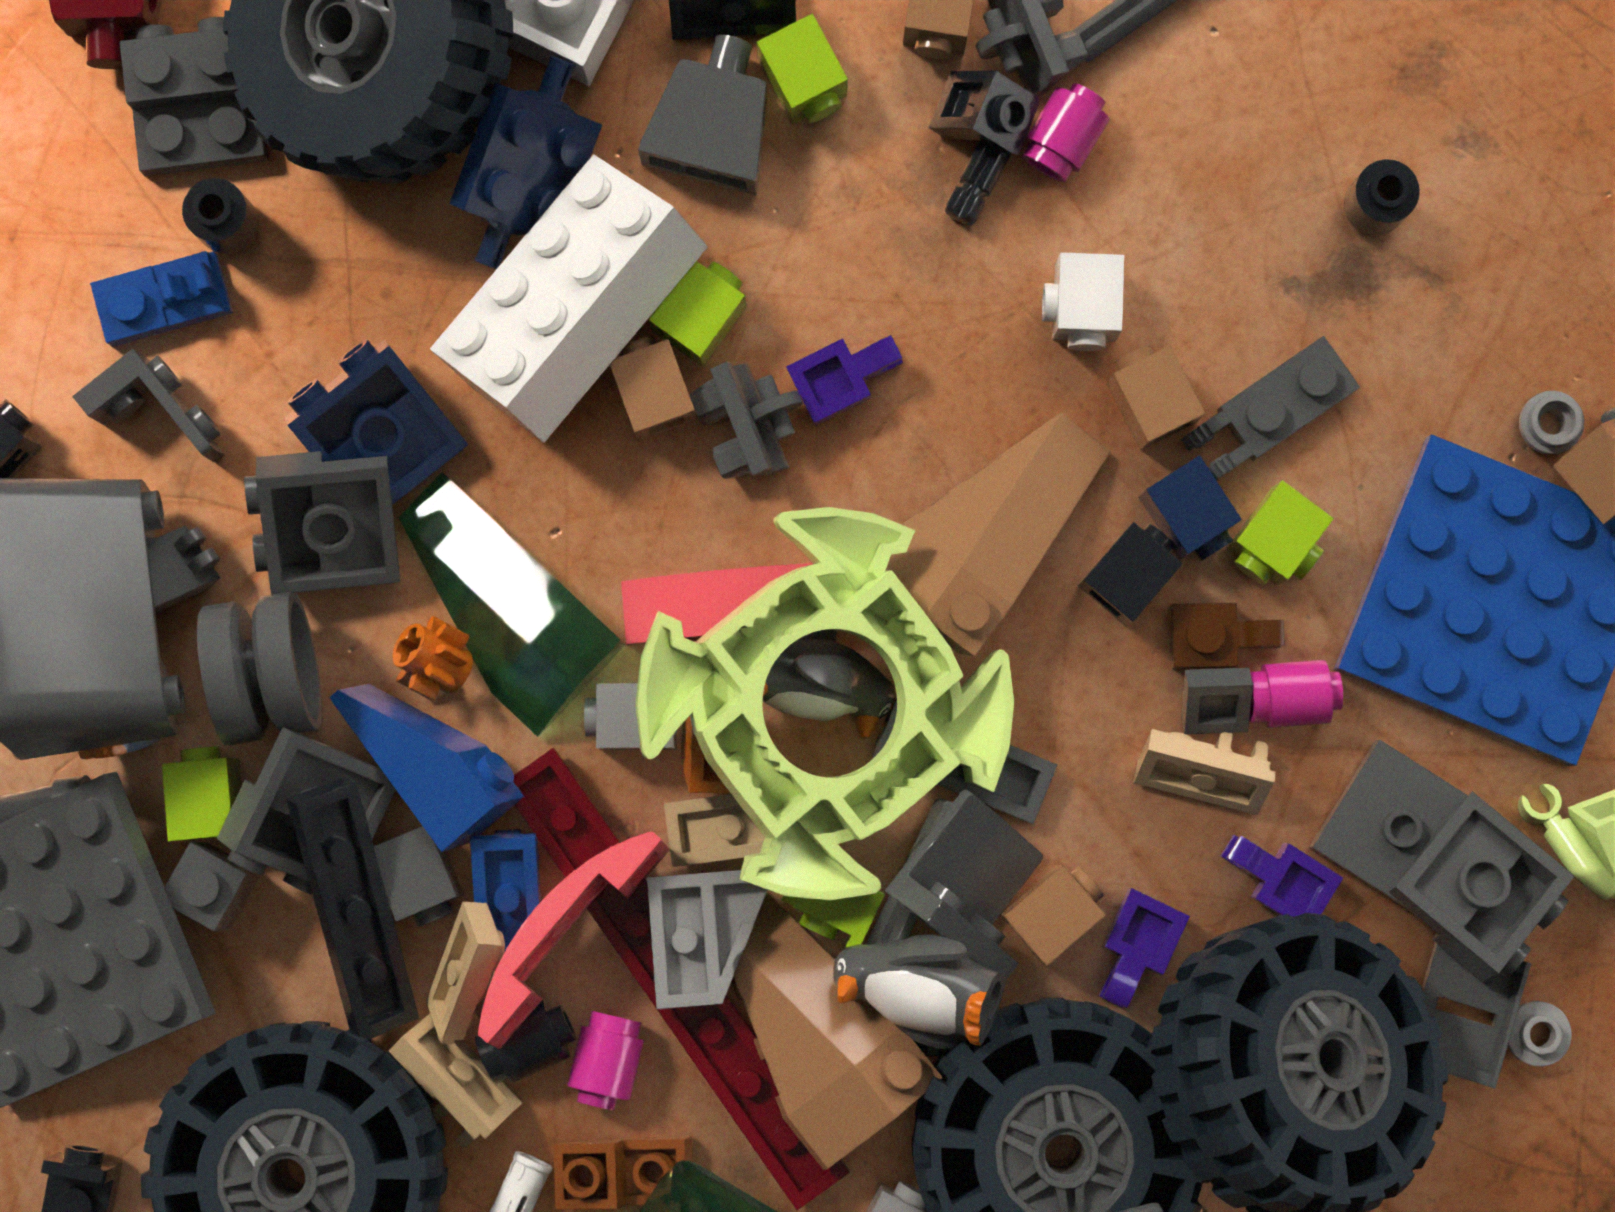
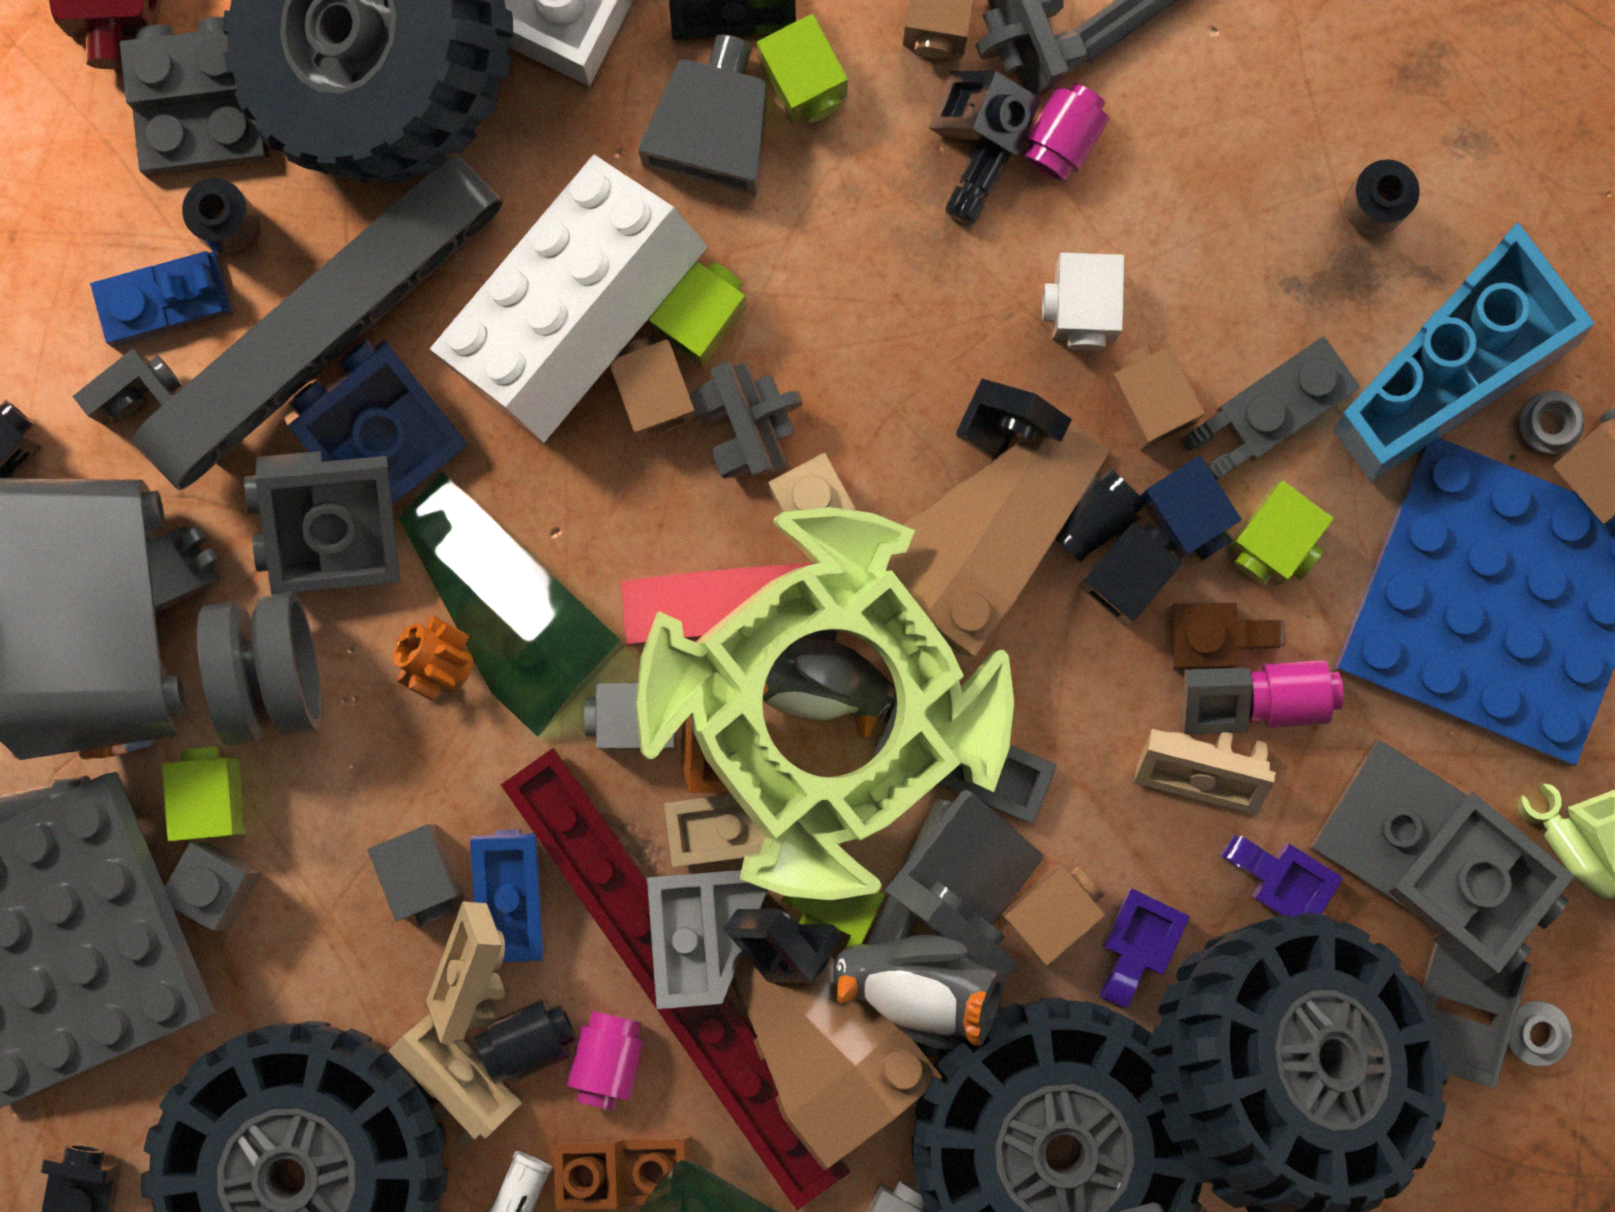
dark grey plate [217,727,396,895] -> none
black plate [286,776,419,1040] -> none
blue slope [329,684,524,852] -> none
dark blue plate [449,55,602,269] -> none
coral slope [478,831,670,1049] -> none
dark purple plate [786,335,903,426] -> none
none -> dark grey beam [132,154,504,490]
none -> black bracket [723,908,841,983]
none -> tan brick [768,452,855,513]
none -> black bracket [956,378,1072,460]
none -> black cone [1055,468,1147,563]
none -> dark azure wedge [1335,222,1595,483]

